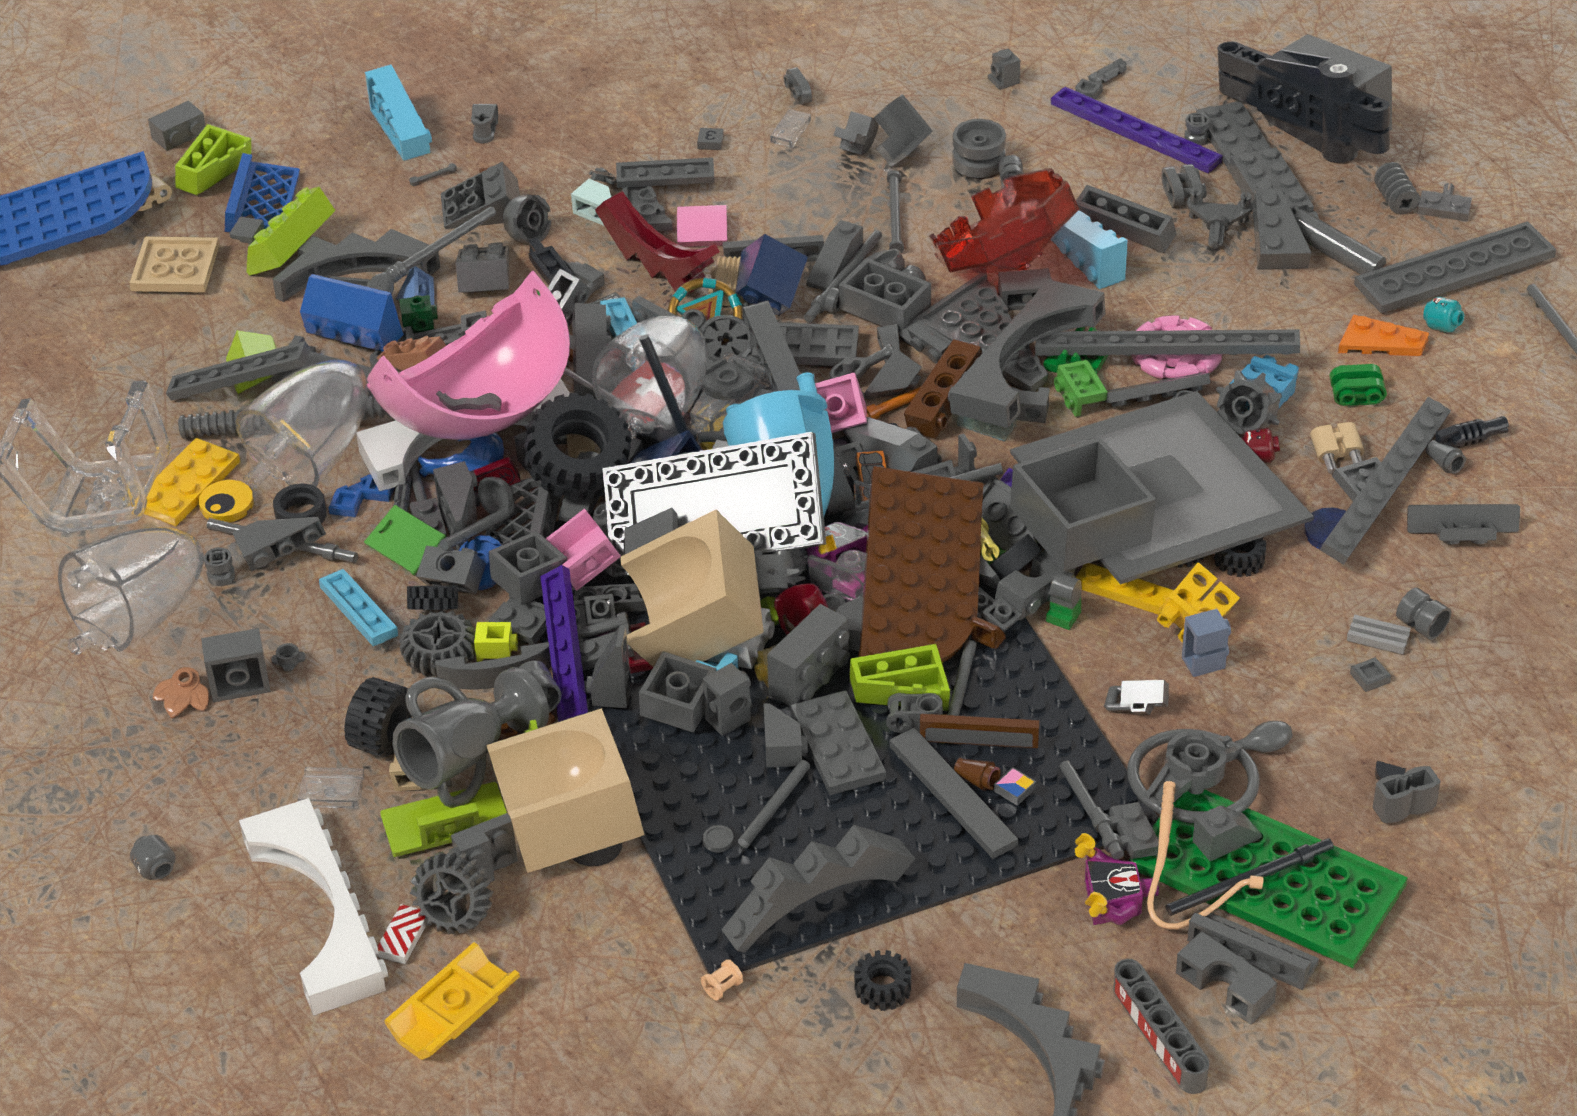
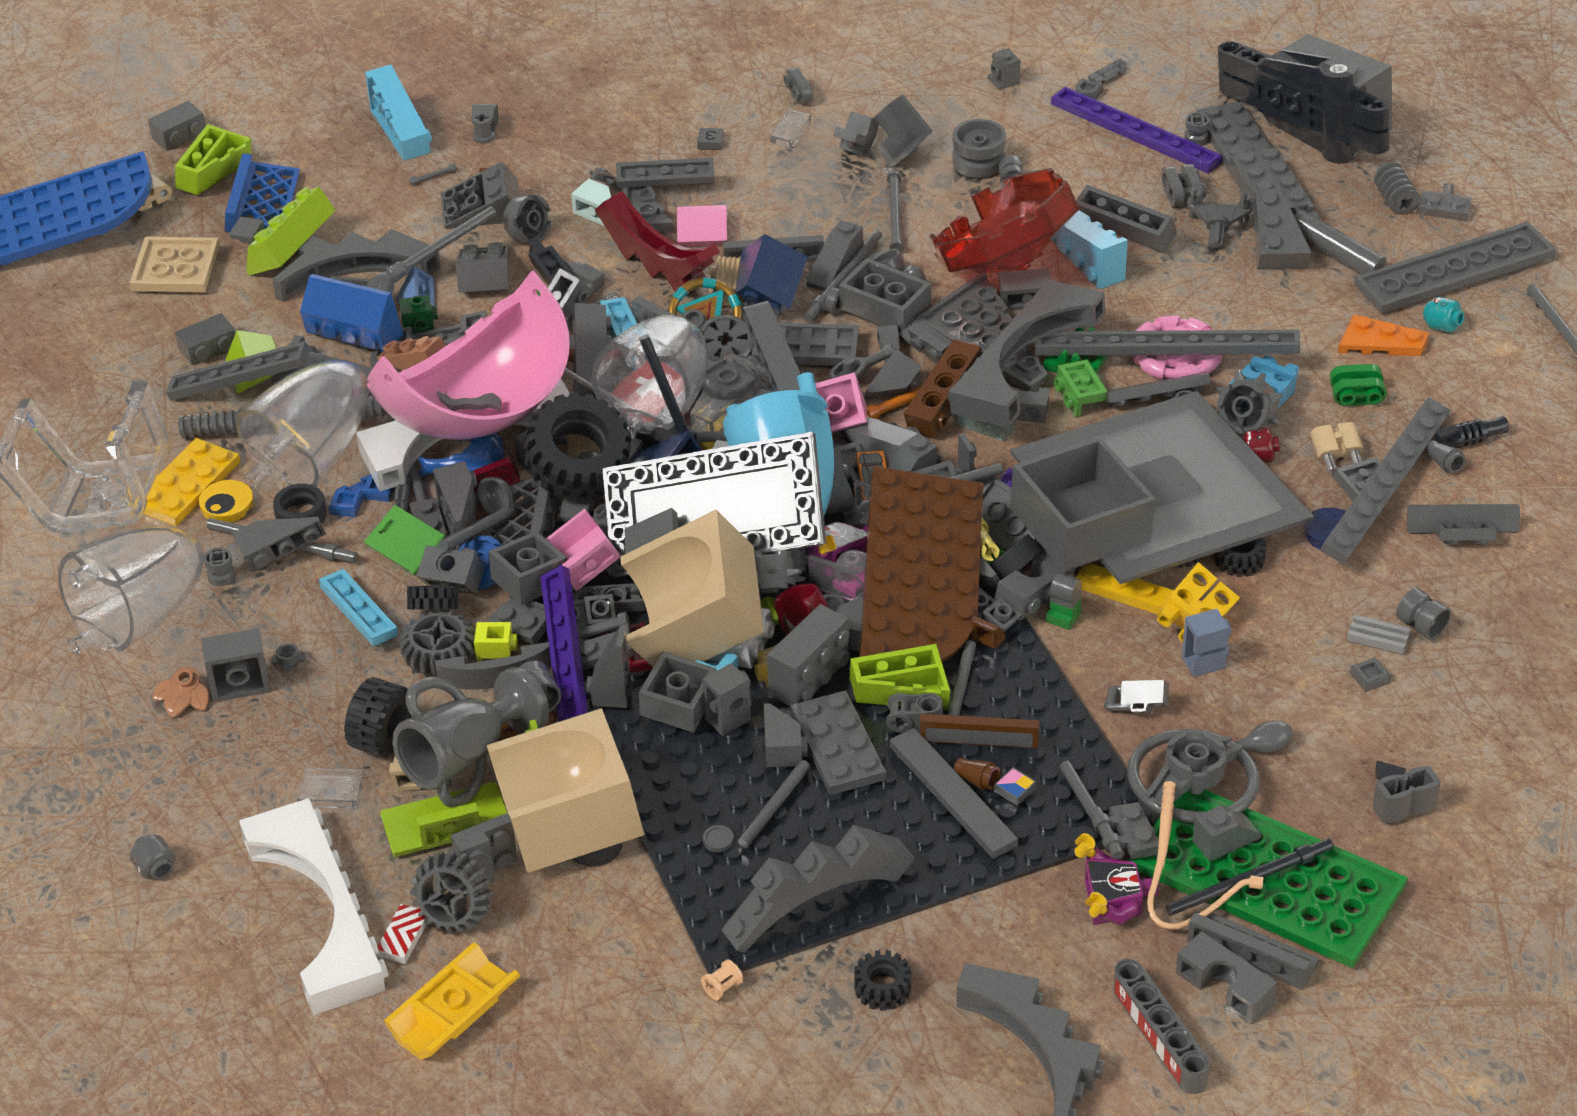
none -> dark grey brick [175,313,236,365]

